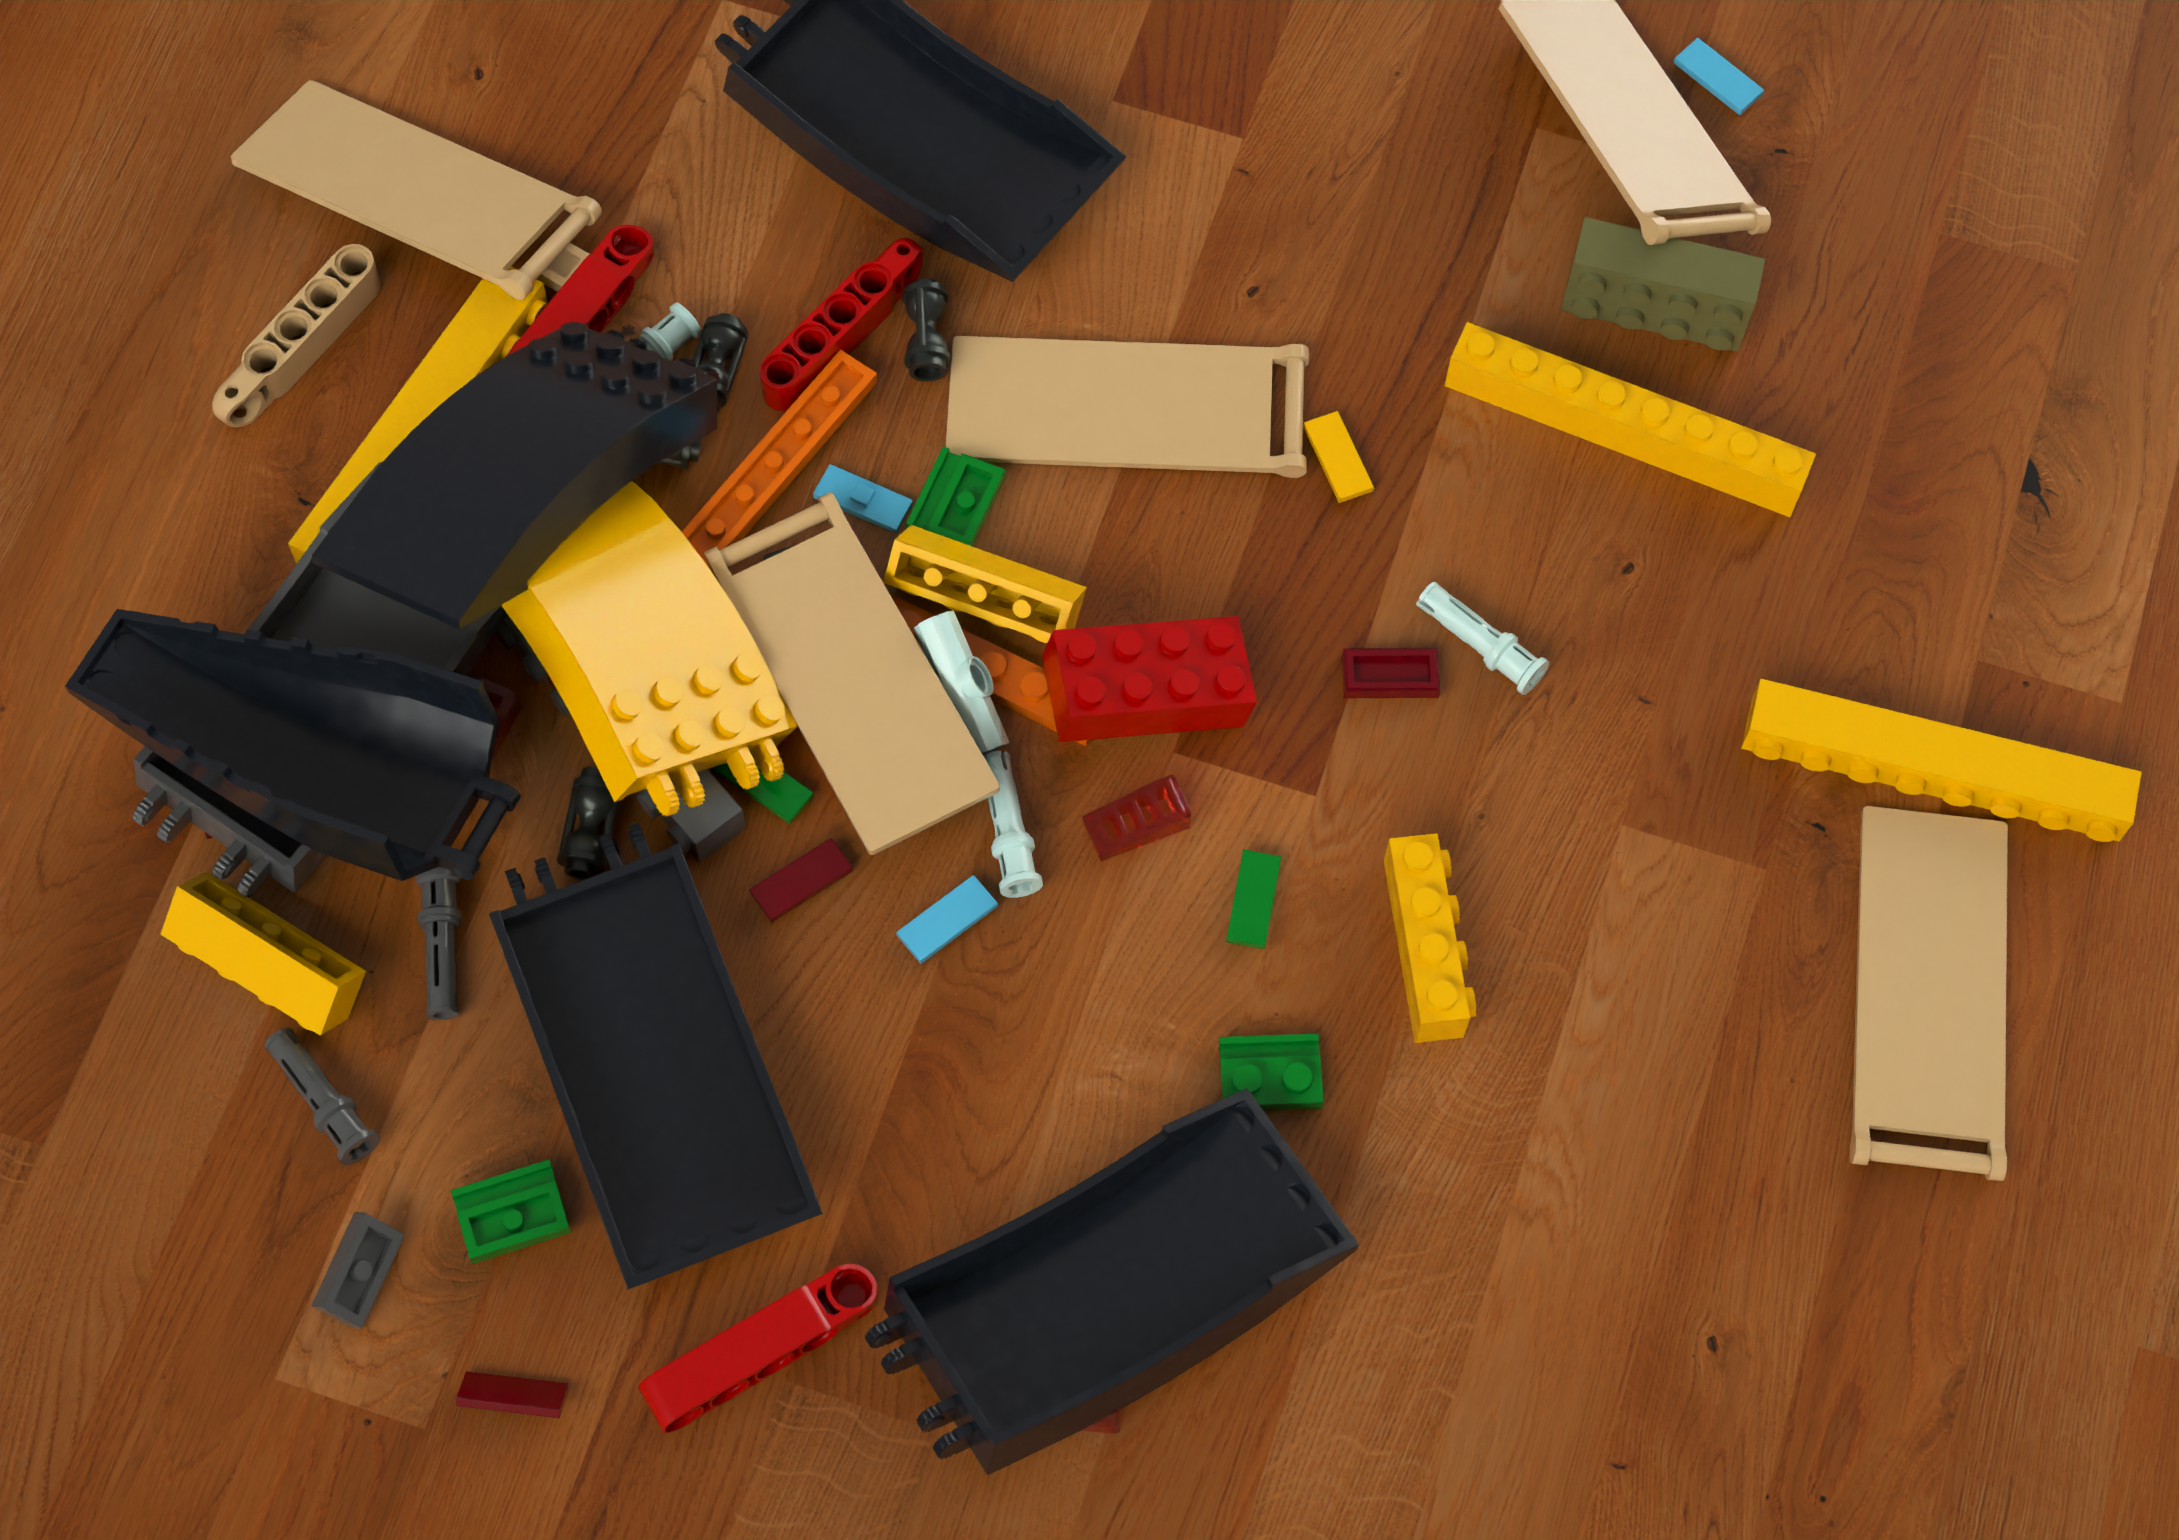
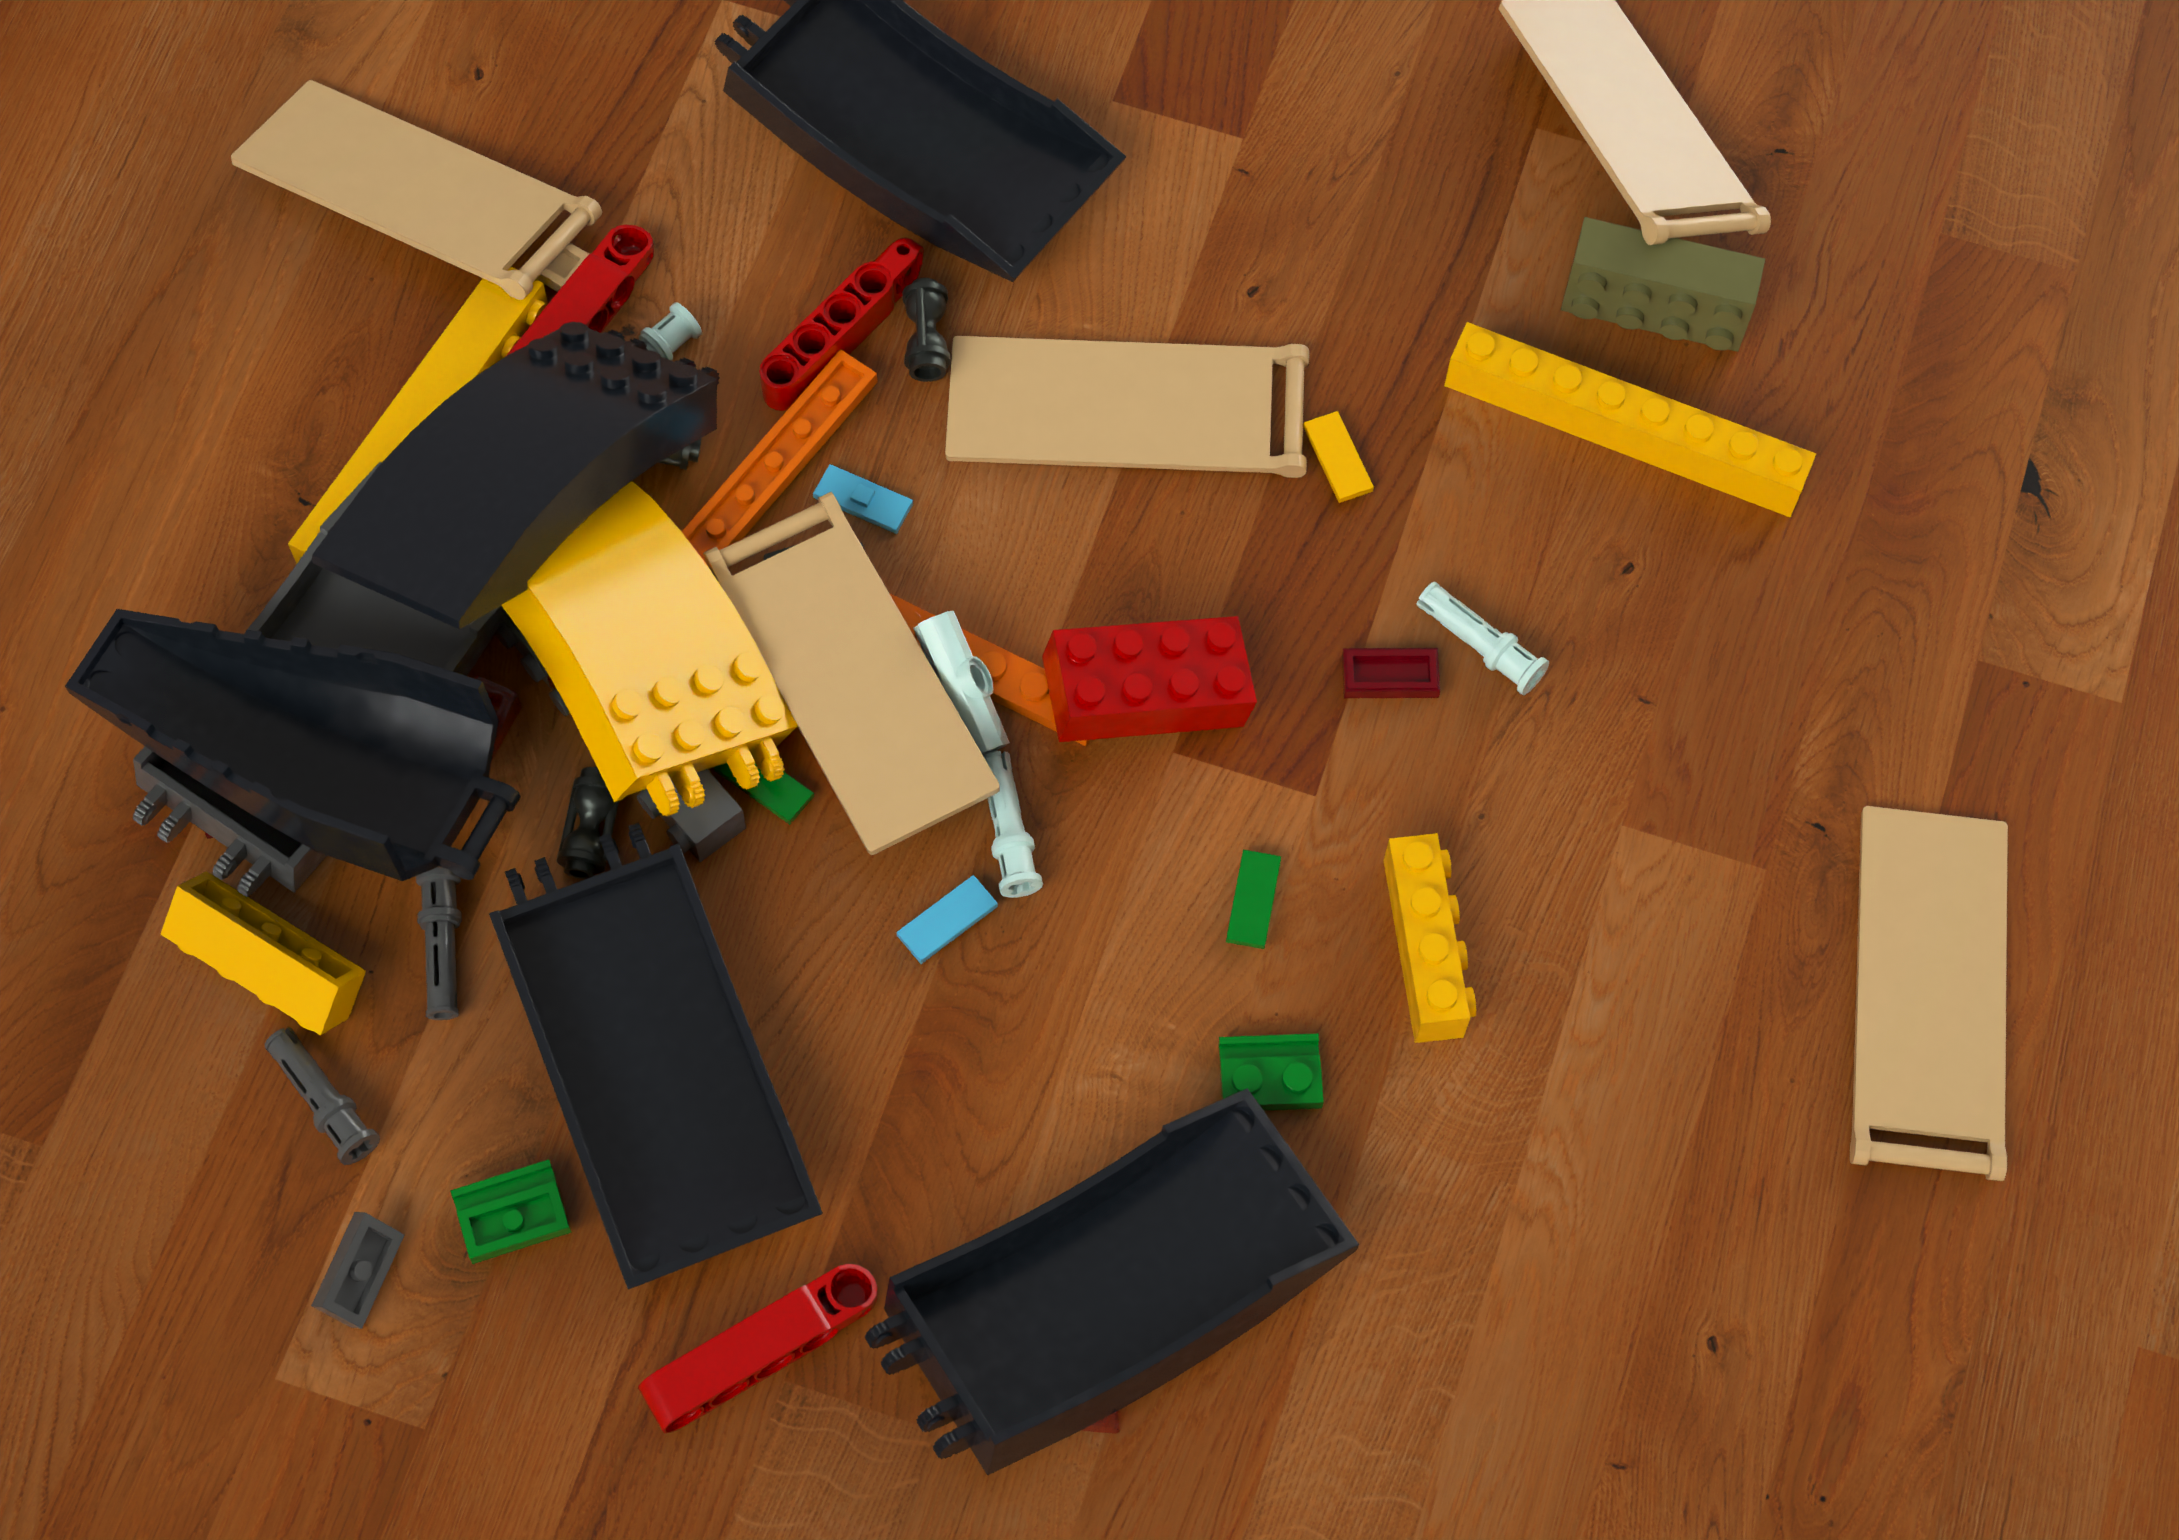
tan piece [212,244,381,428] -> none
dark red piece [456,1371,568,1418] -> none
pearl dark grey piece [692,313,749,413] -> none
dark red piece [749,838,853,923] -> none
yellow brick [883,525,1087,643] -> none
green plate [906,446,1005,547] -> none
clear red slope [1082,774,1191,861] -> none
medium azure piece [1673,37,1764,116] -> none
yellow brick [1741,678,2142,842] -> none

